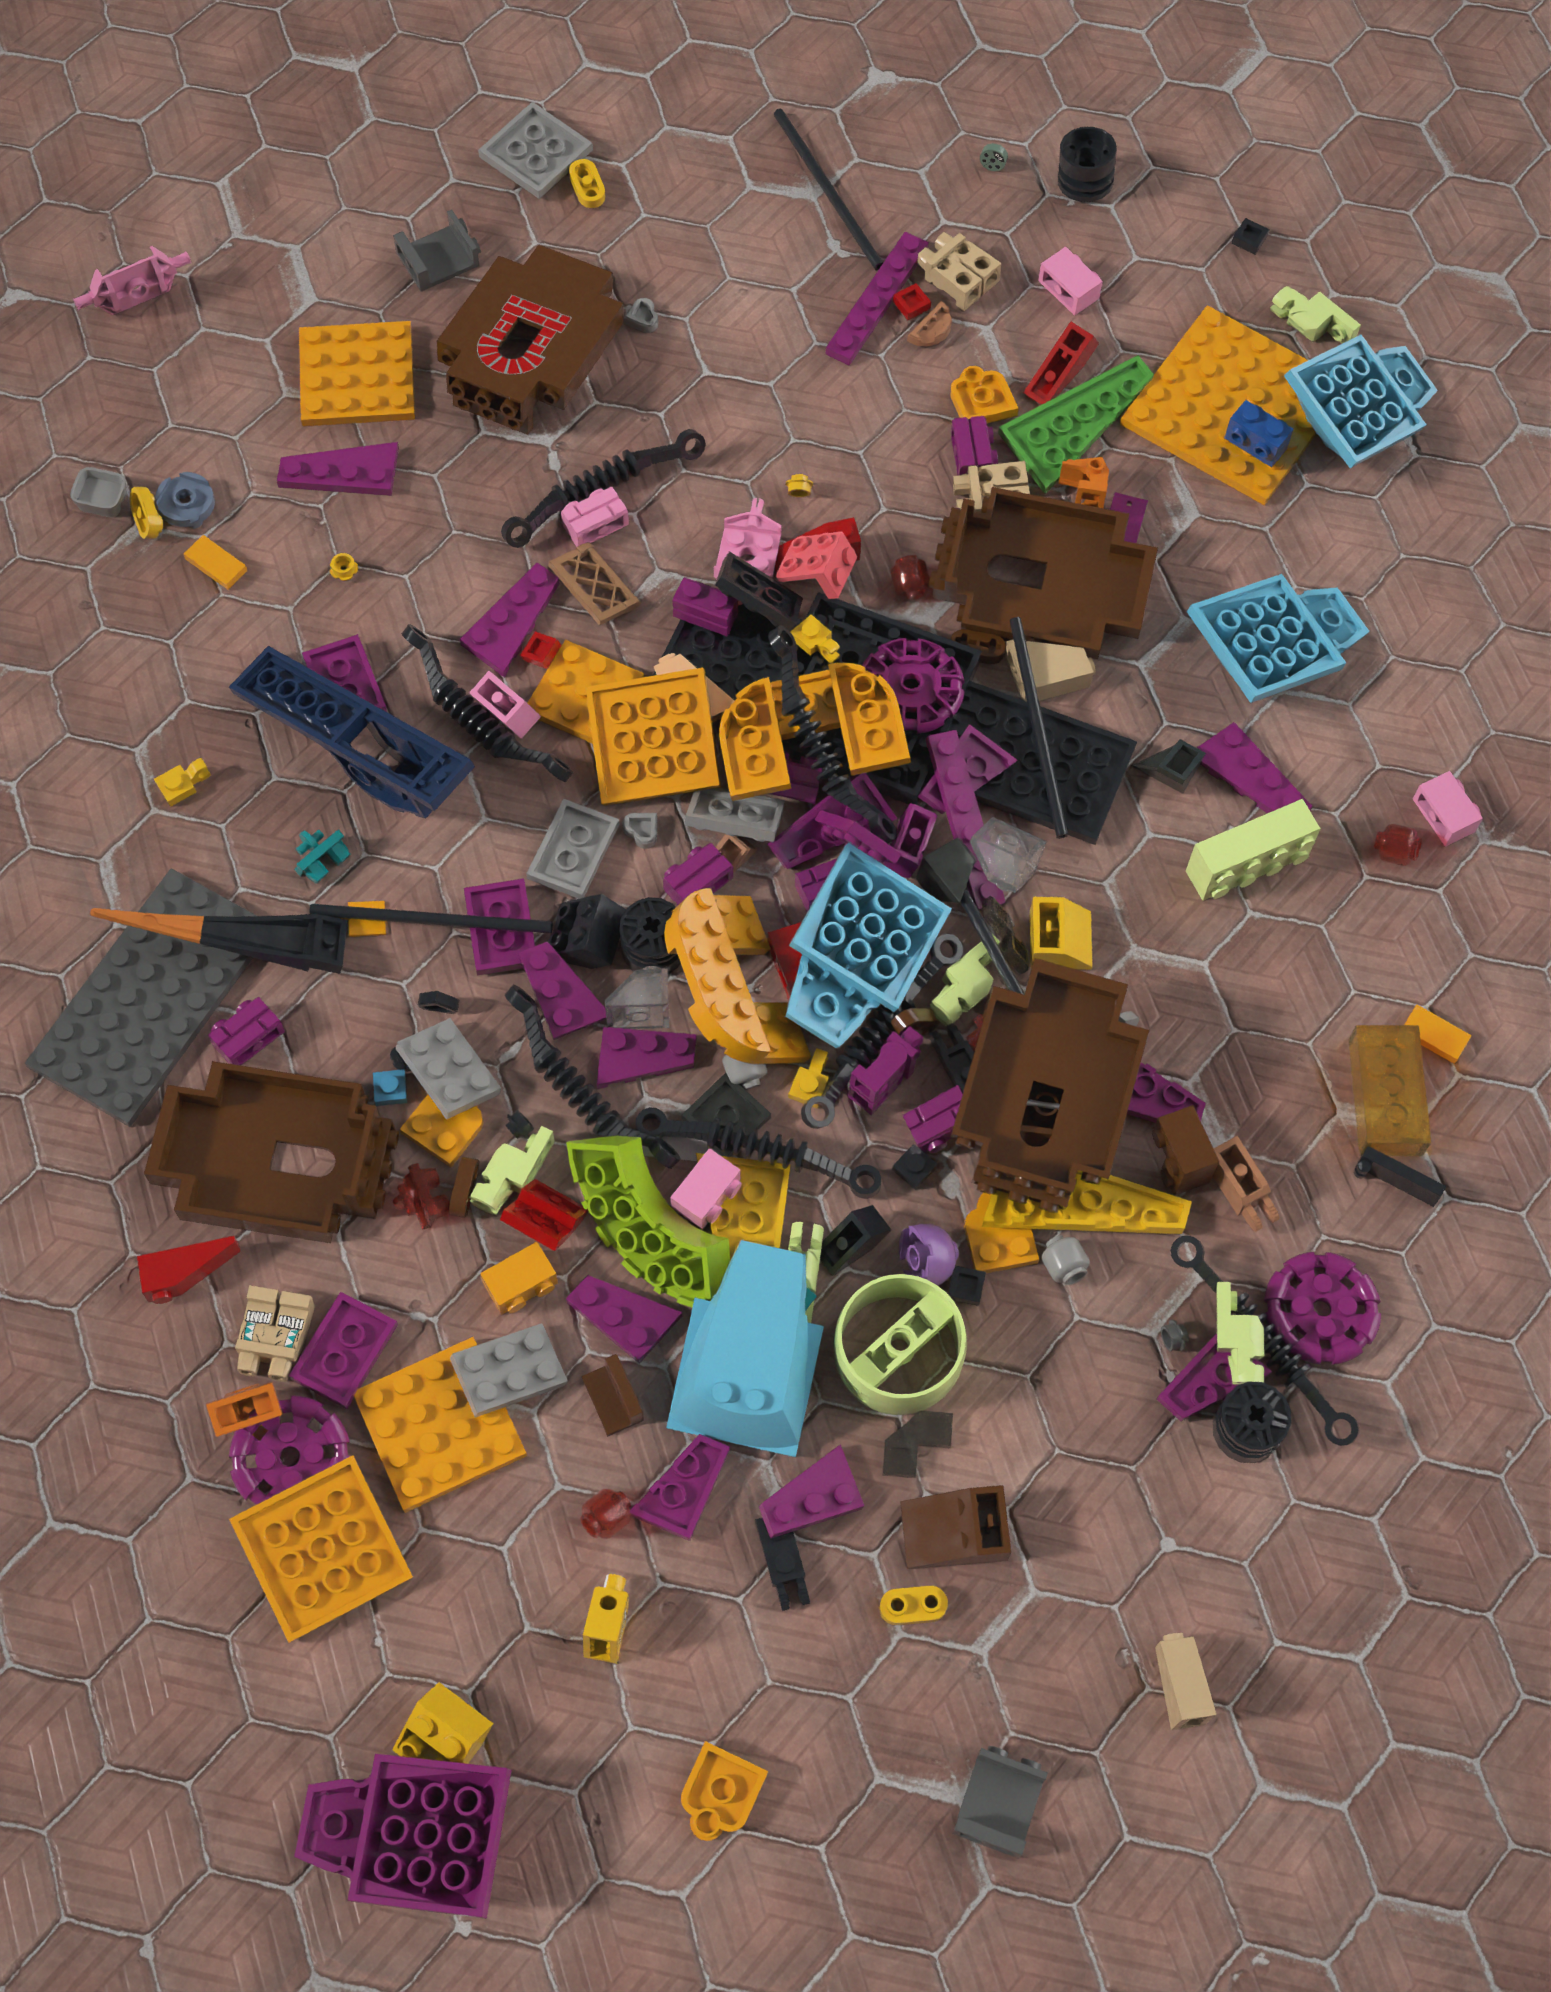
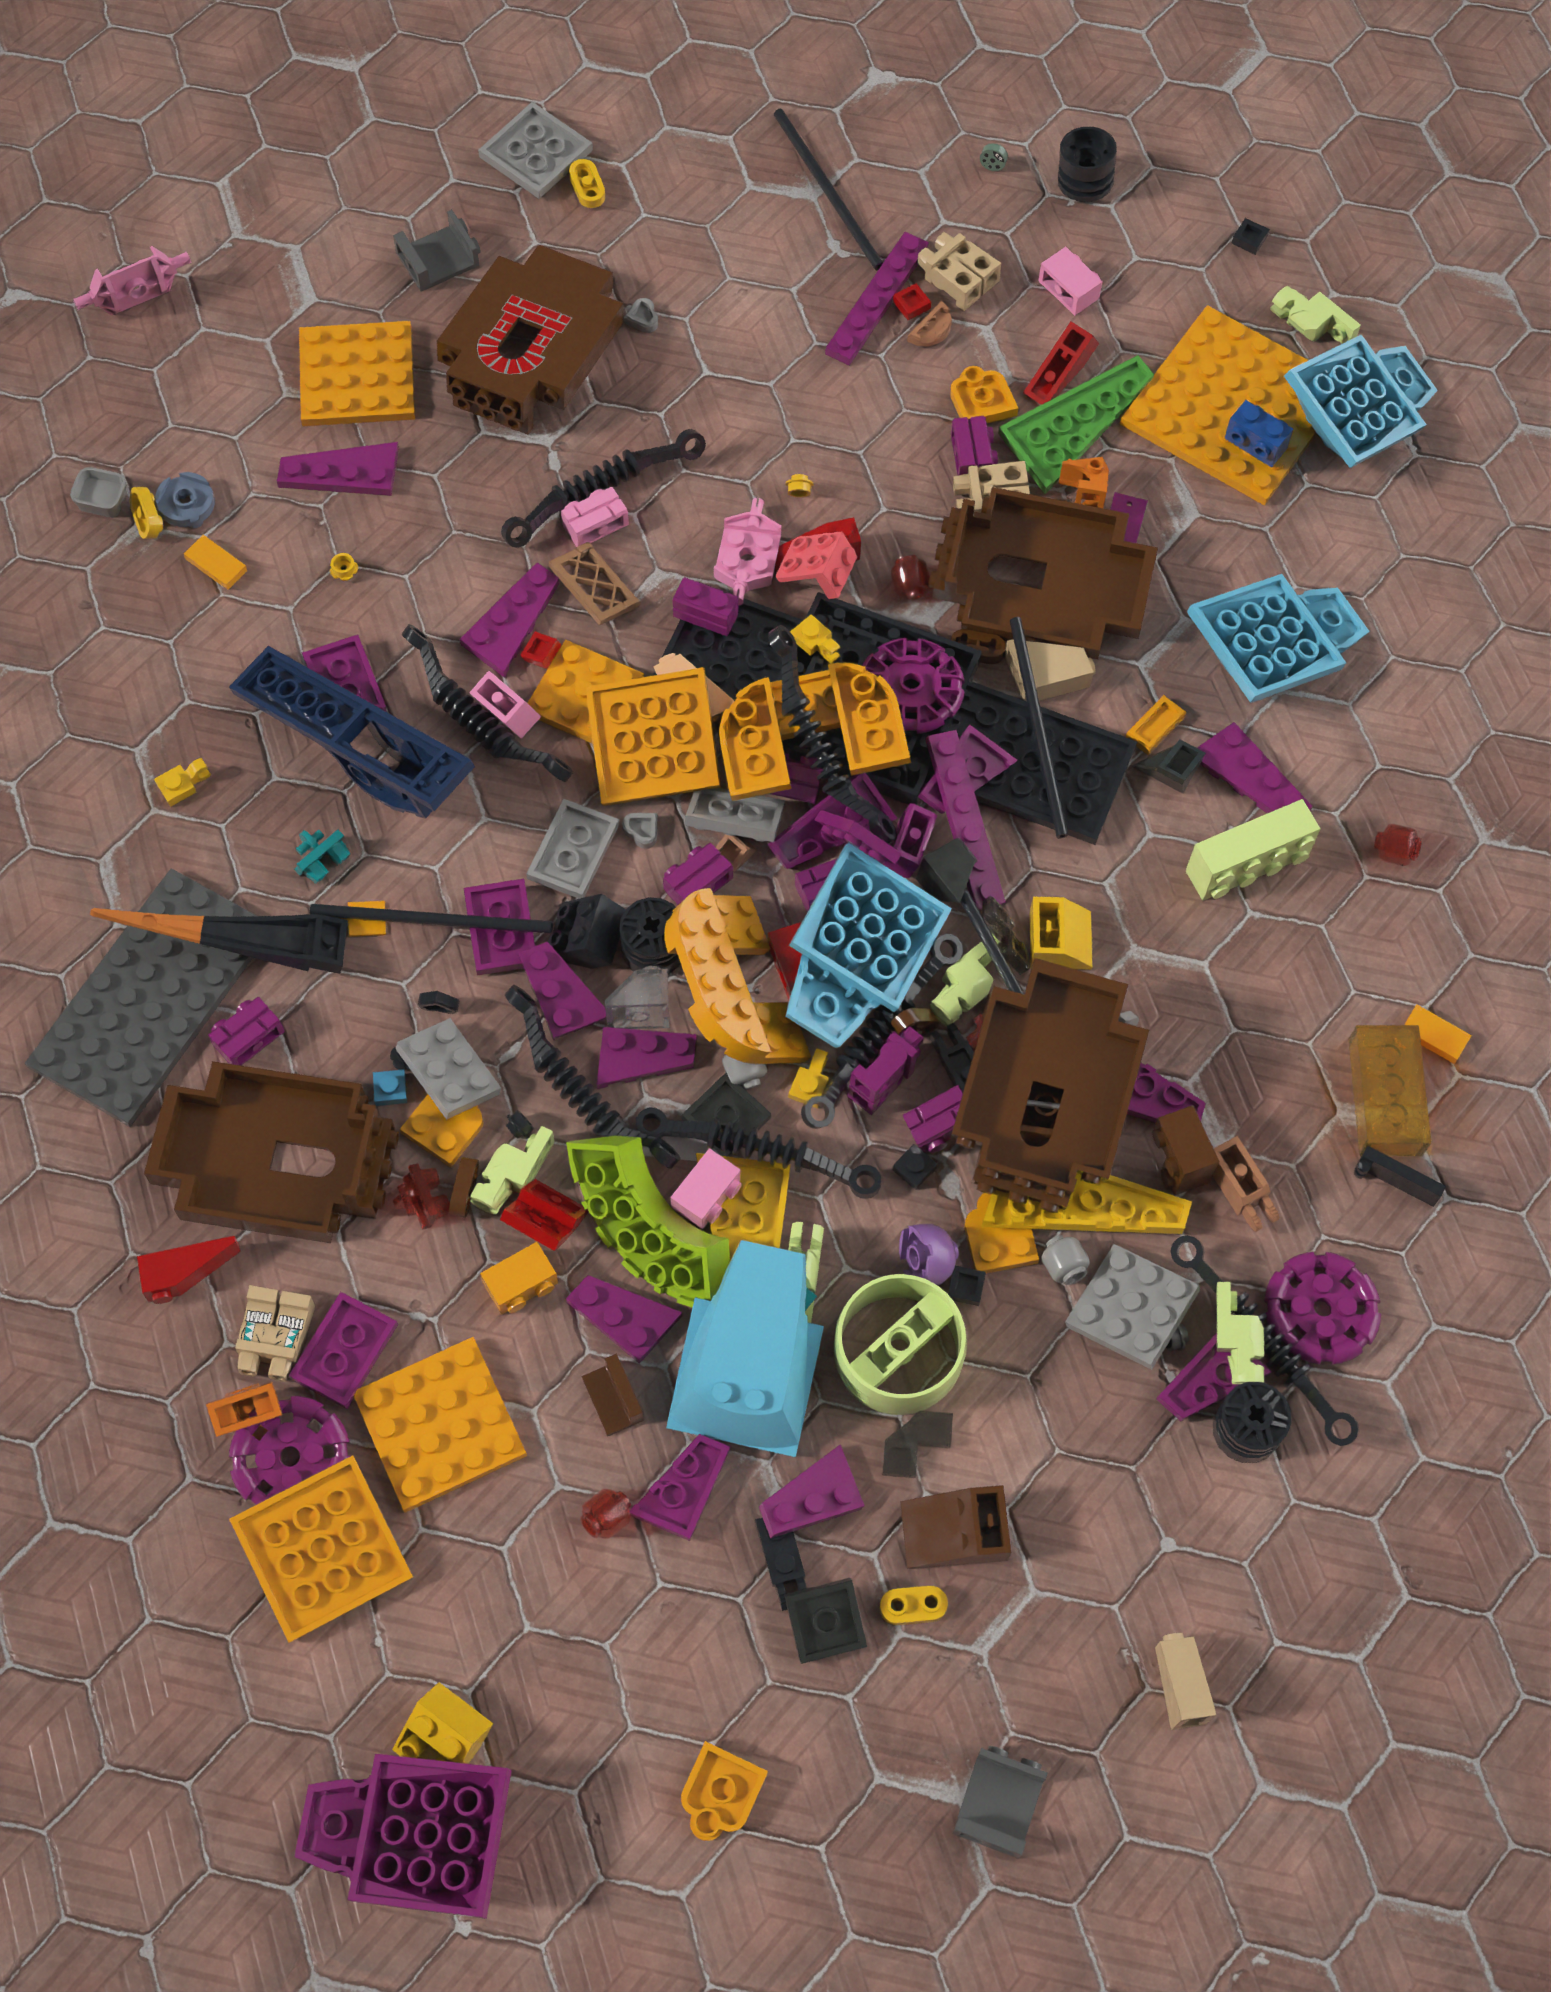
light grey plate [450,1323,568,1418] -> none
yellow torso [583,1574,629,1664] -> none
black plate [715,551,803,632] -> none
black slope [820,1205,892,1276] -> none
clear slope [970,817,1047,893] -> none
bright pink brick [1413,771,1483,847] -> none
none -> pearl dark grey plate [784,1578,867,1664]
none -> light grey plate [1065,1244,1200,1370]
none -> light orange tile [1125,695,1187,755]

